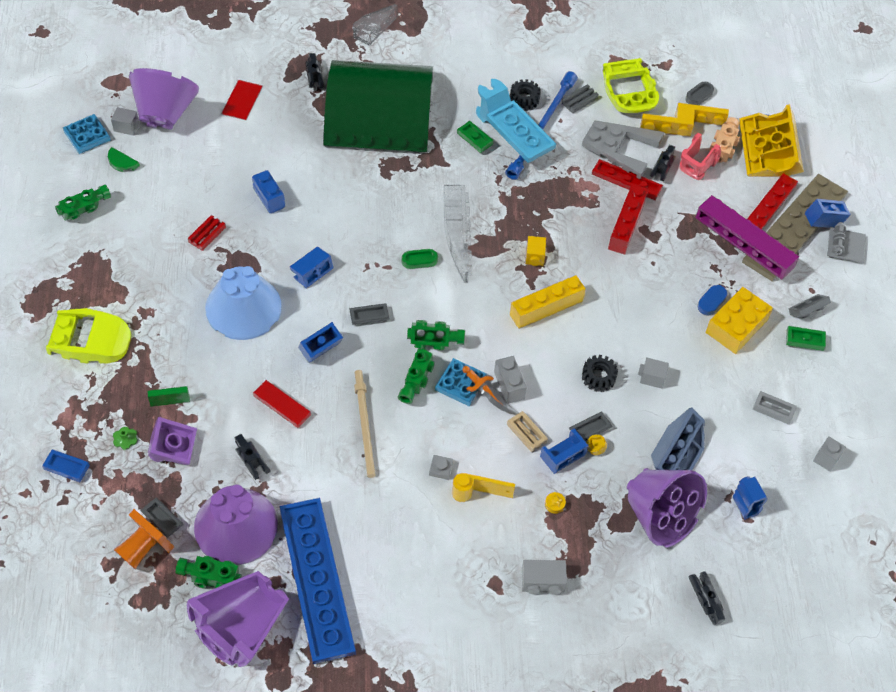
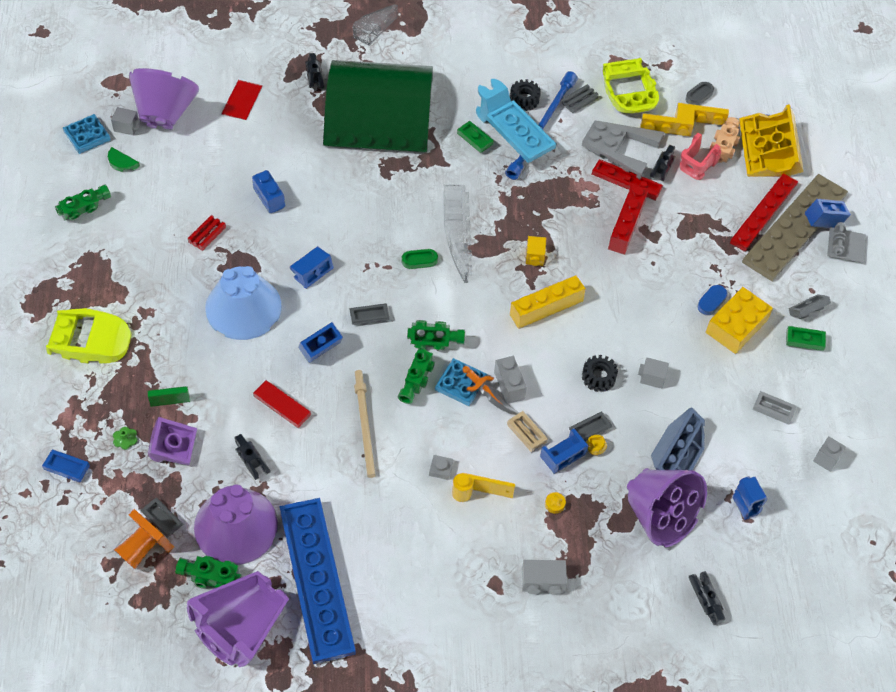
magenta brick [695,195,799,280] -> none

